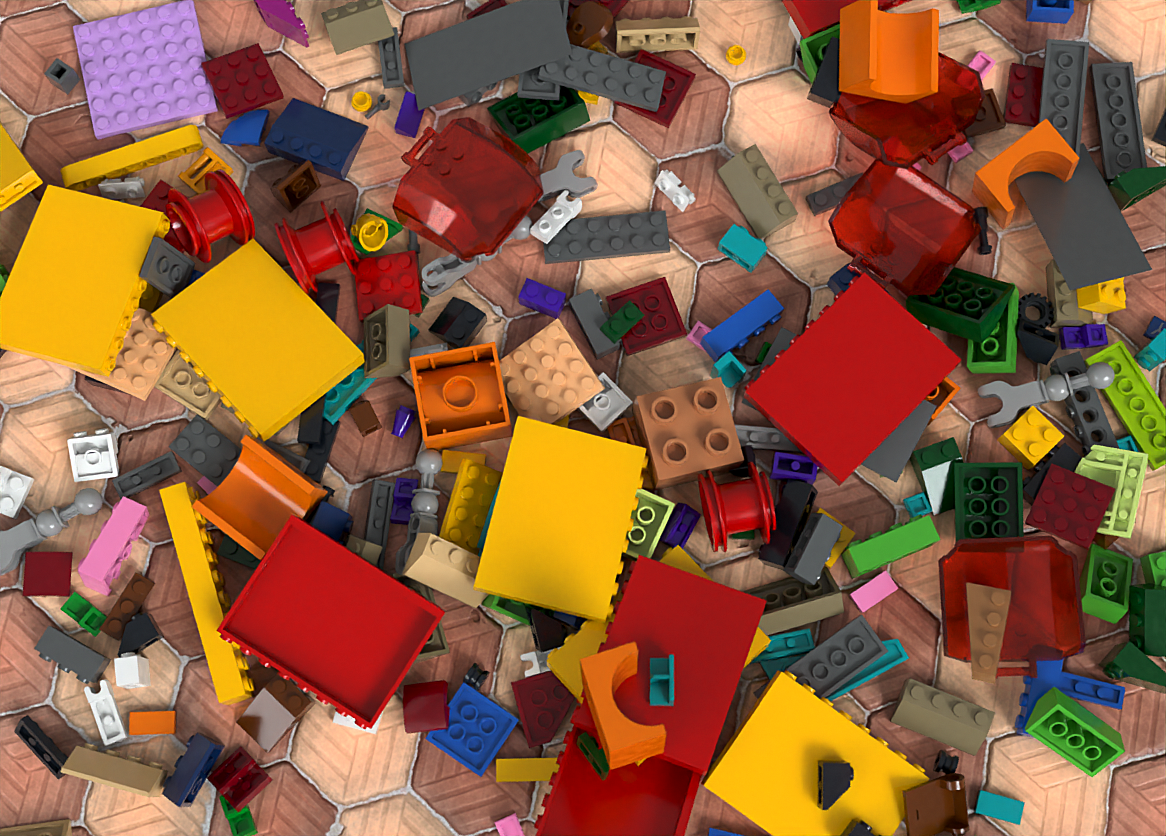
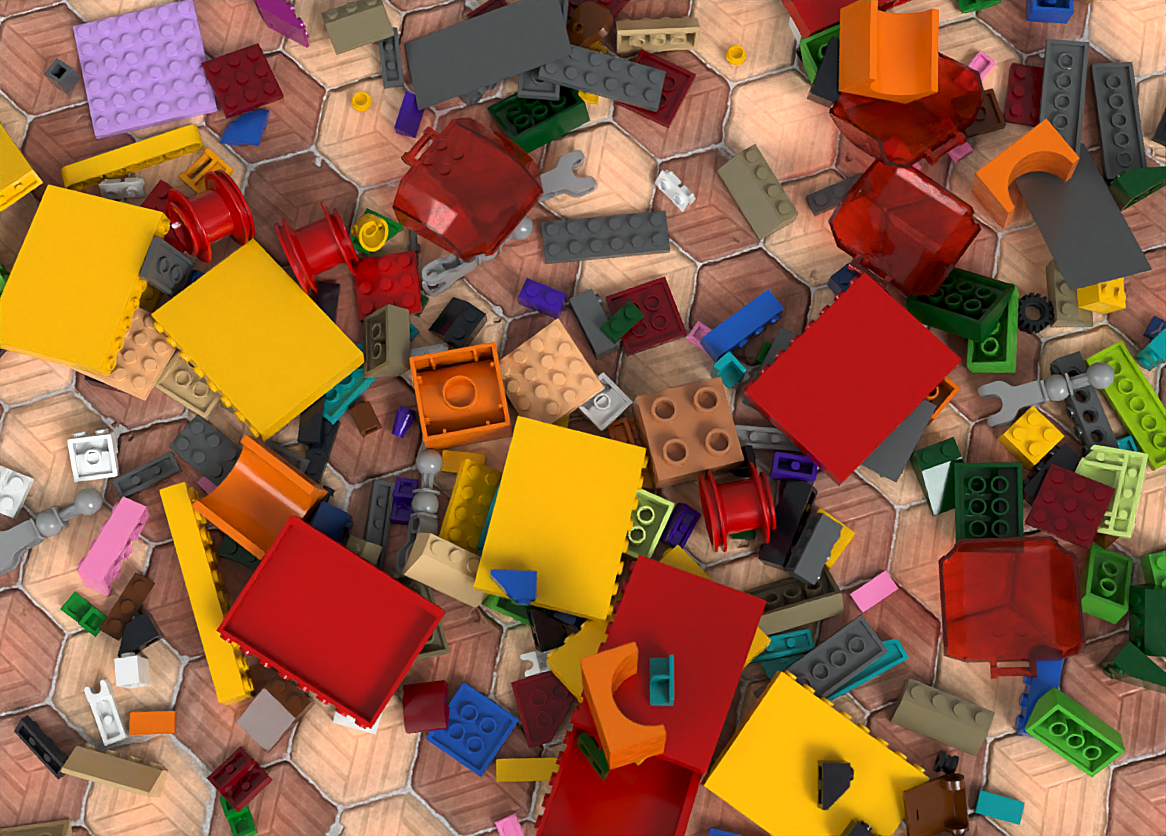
dark red slope [22,552,73,597] -> none
dark grey brick [34,626,111,684] -> none
dark blue slope [162,732,225,807] -> none
dark blue slope [264,98,369,181] -> none
reddish brown slope [270,160,321,213] -> none
dark grey hand [365,94,390,120] -> none
black wheel [463,663,490,691] -> none
white plate [530,190,582,244] -> none
teal brick [718,224,768,273] -> none
bright green brick [842,514,941,579] -> none
teal tile [903,492,932,519] -> none
medium nougat wedge [966,582,1011,684] -> none
black piece [971,207,992,255] -> none
black slope [1017,319,1060,366] -> none
dark purple slope [1058,324,1108,350] -> none
blue plate [1058,671,1126,710] -> none
none -> blue slope [490,570,537,605]

